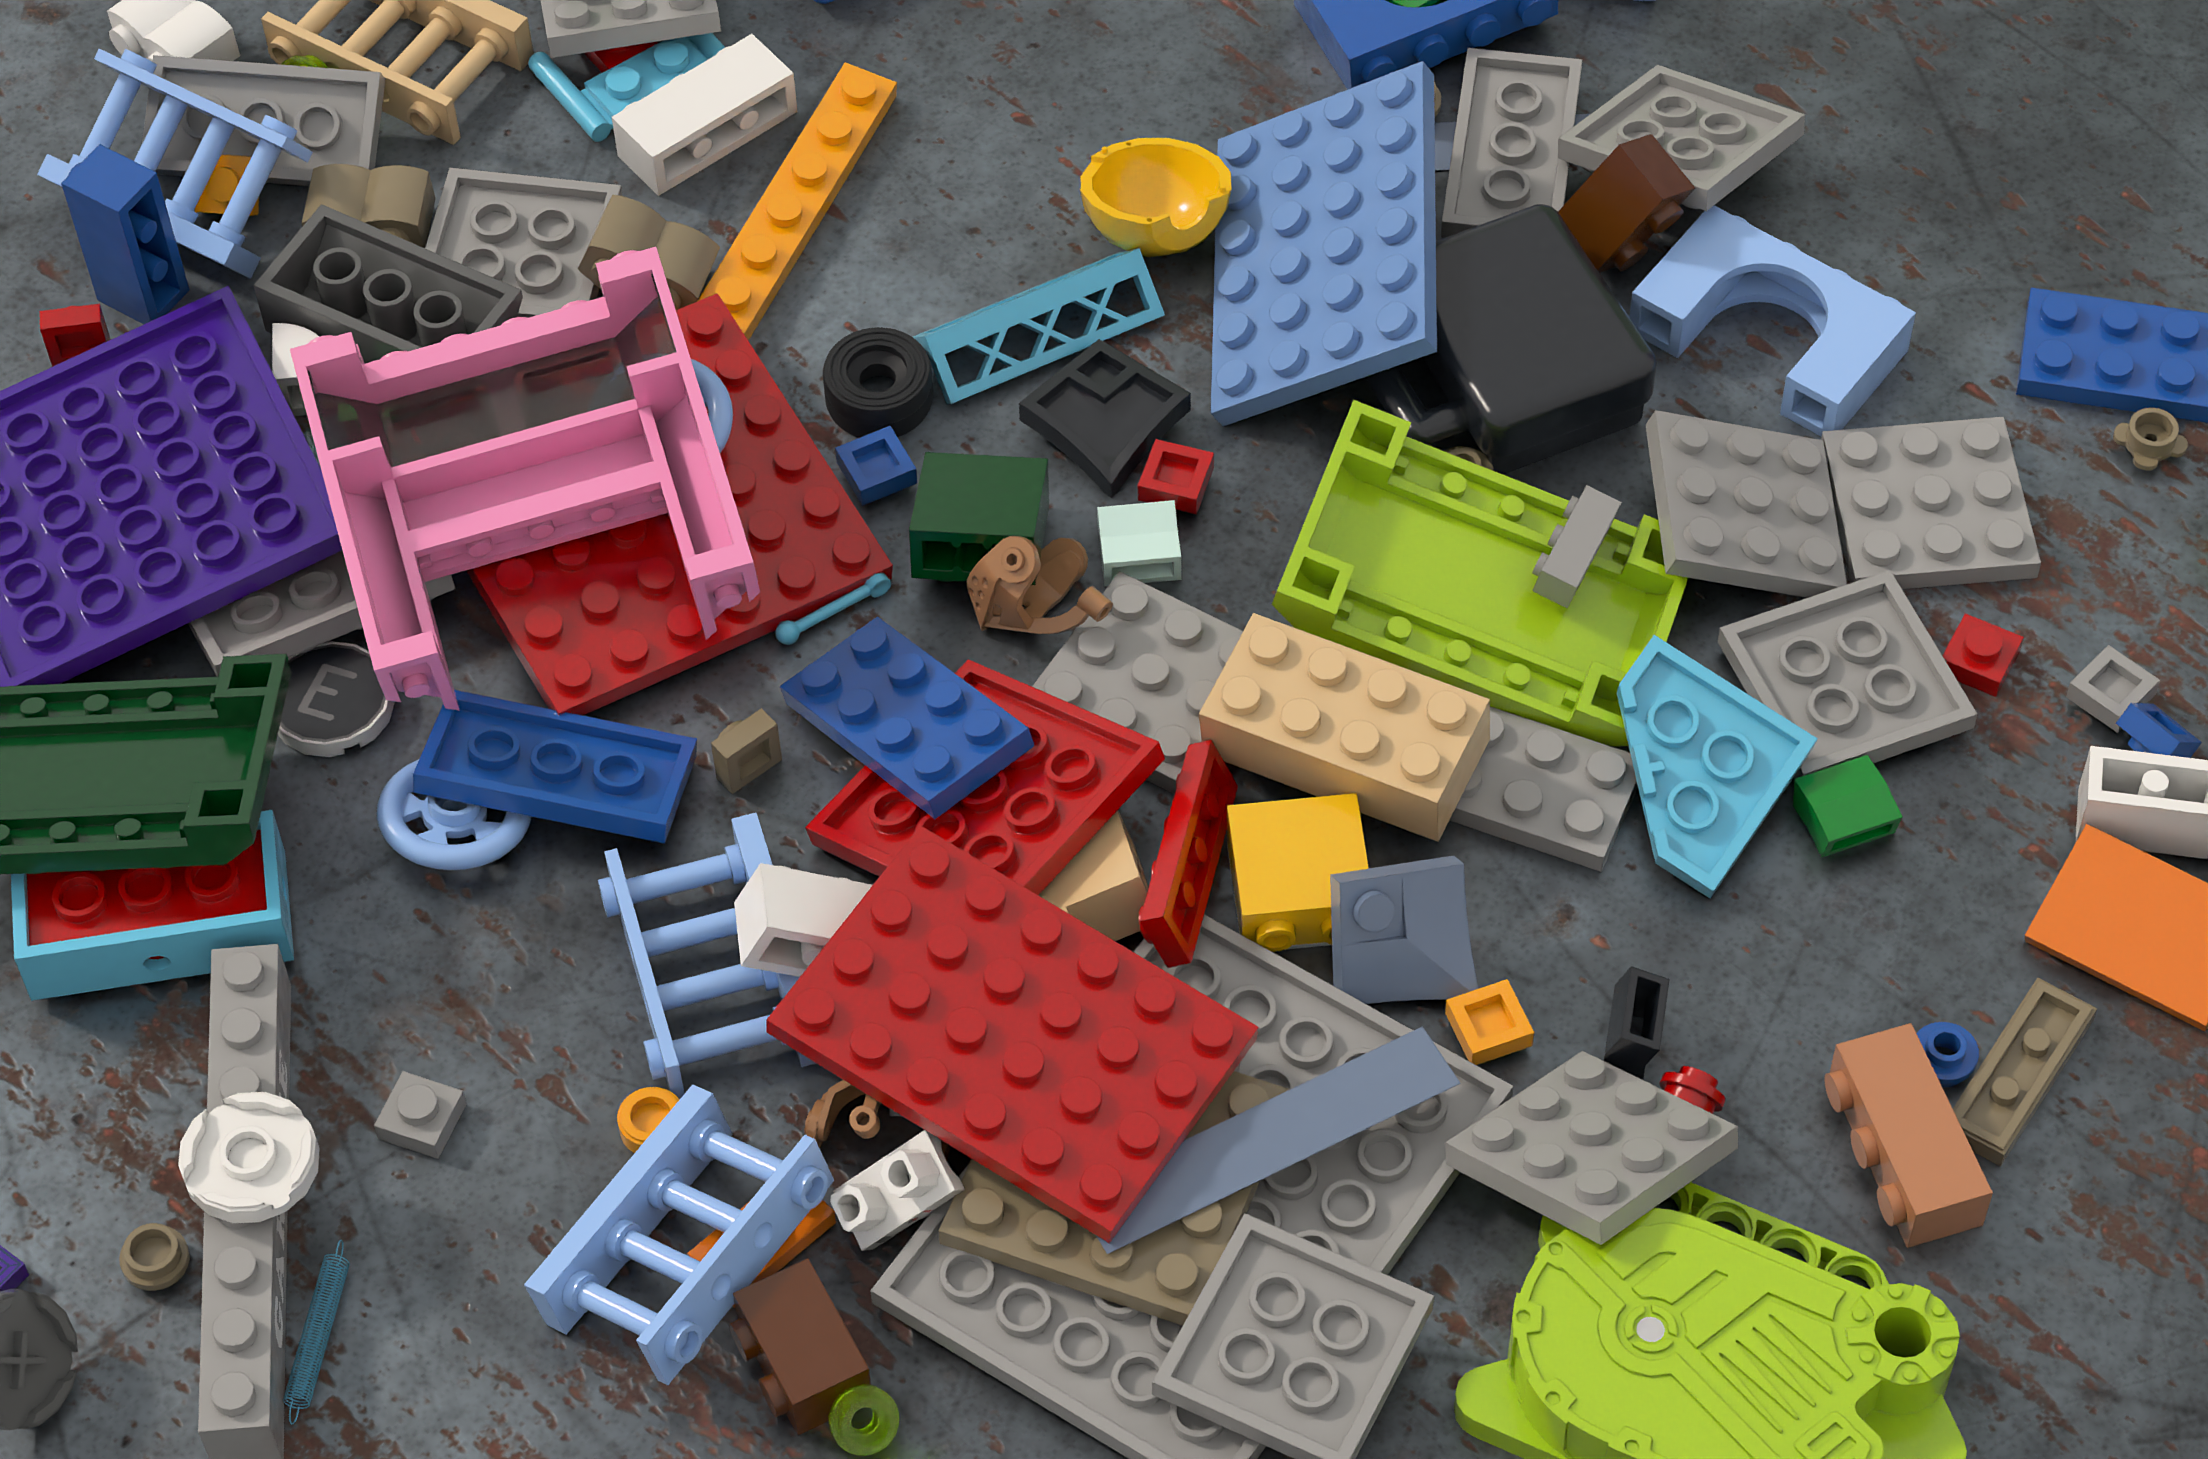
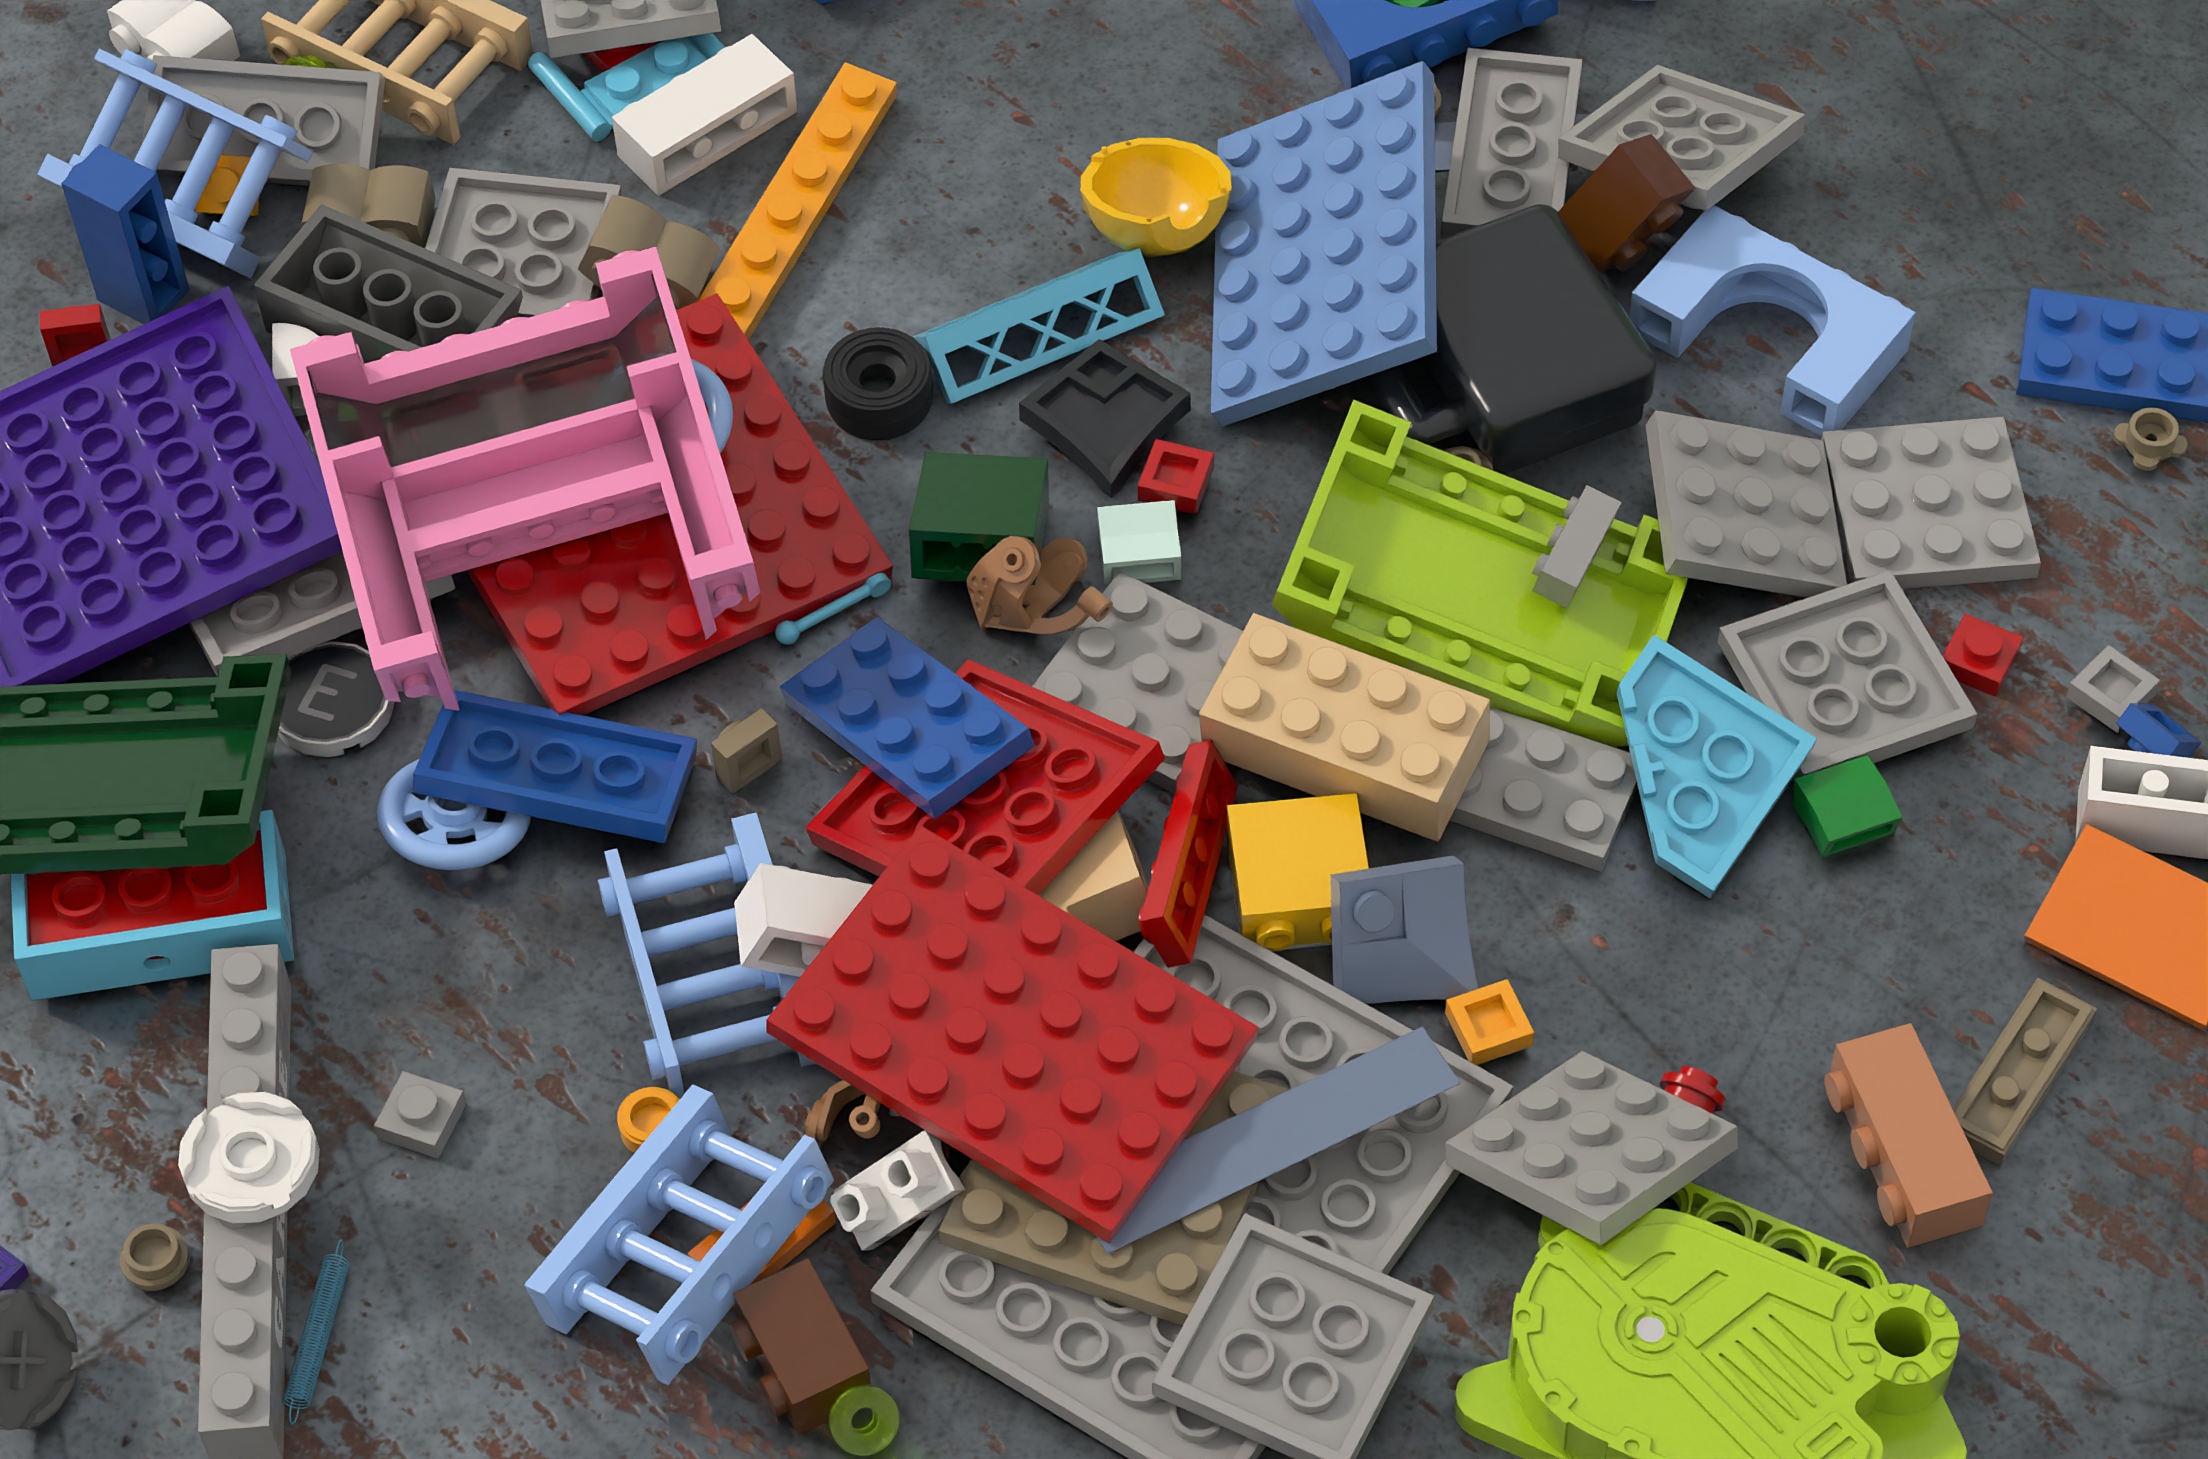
blue plate [835,426,918,506] -> none
black piece [1604,966,1670,1080] -> none
blue plate [1916,1022,1979,1087] -> none

